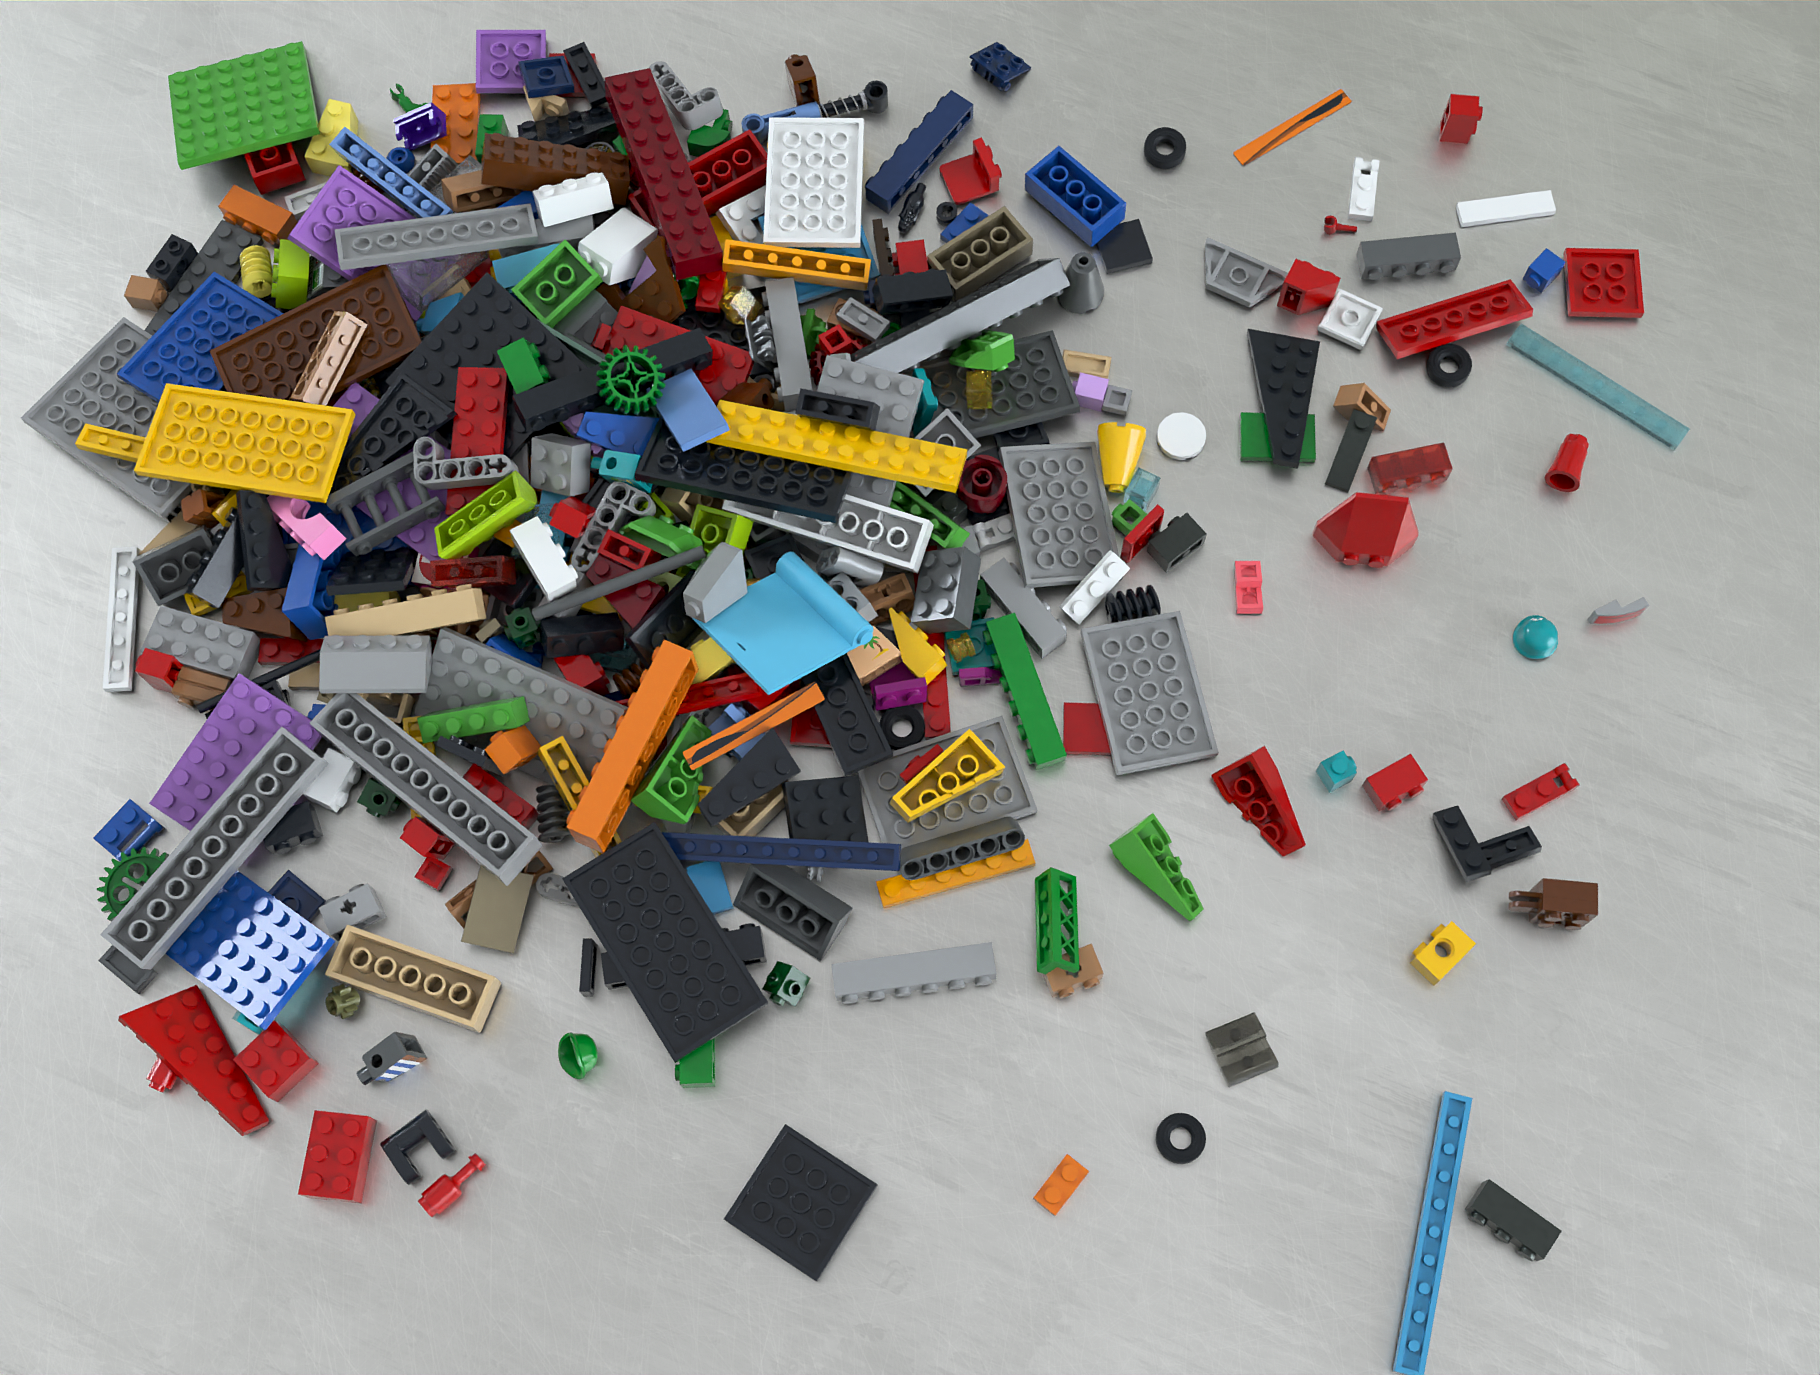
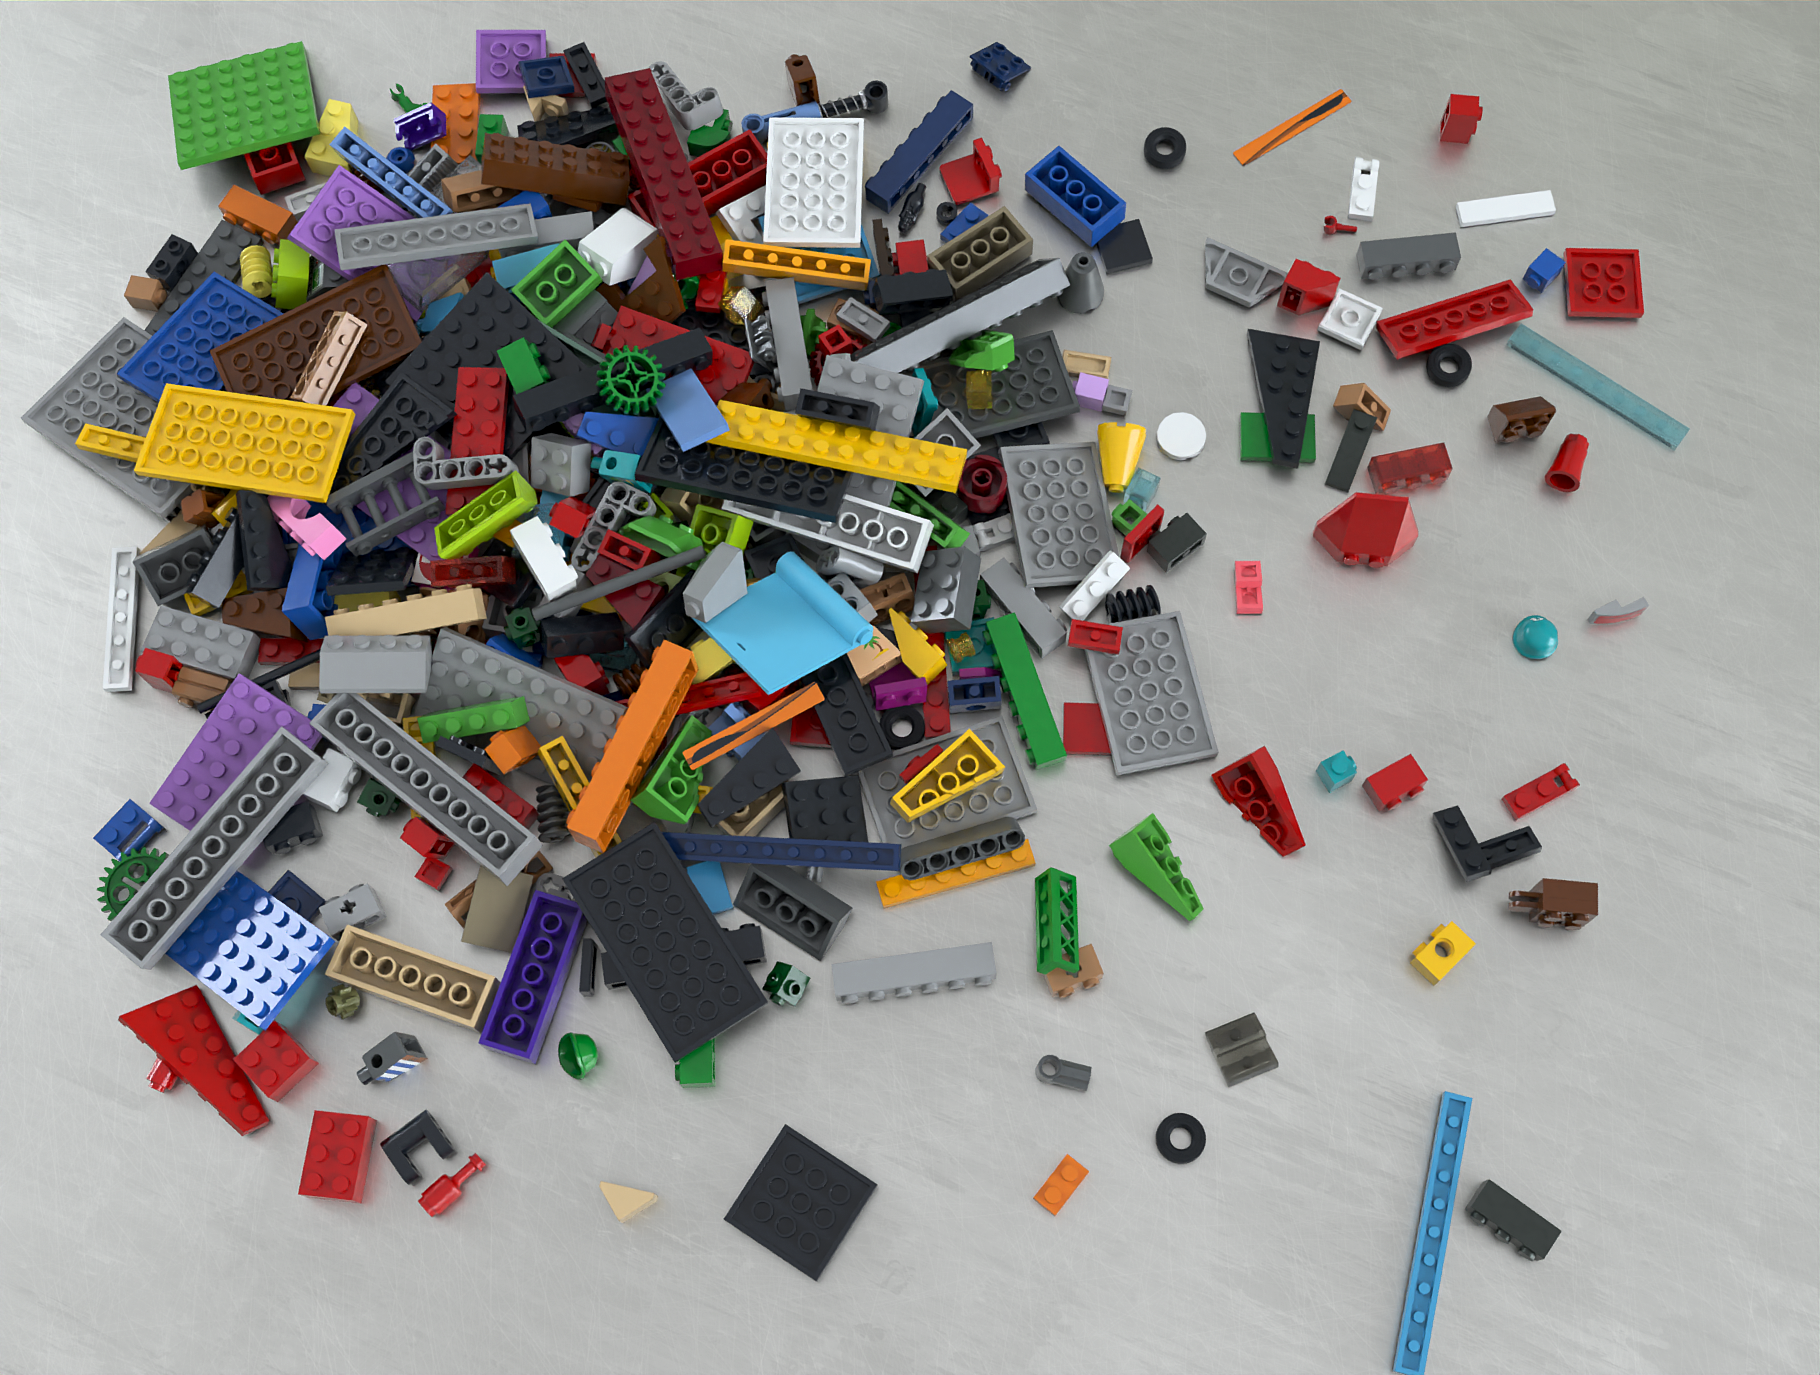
dark grey tile [98,945,158,994] -> none
dark tan plate [475,618,505,644] -> none
white brick [532,173,614,227] -> none
none -> dark purple brick [478,890,588,1064]
none -> tan slope [599,1181,658,1223]
none -> dark blue brick [947,676,1002,713]
none -> dark grey piece [1035,1055,1092,1091]
none -> red plate [1068,619,1123,654]
none -> reddish brown slope [1487,396,1556,443]

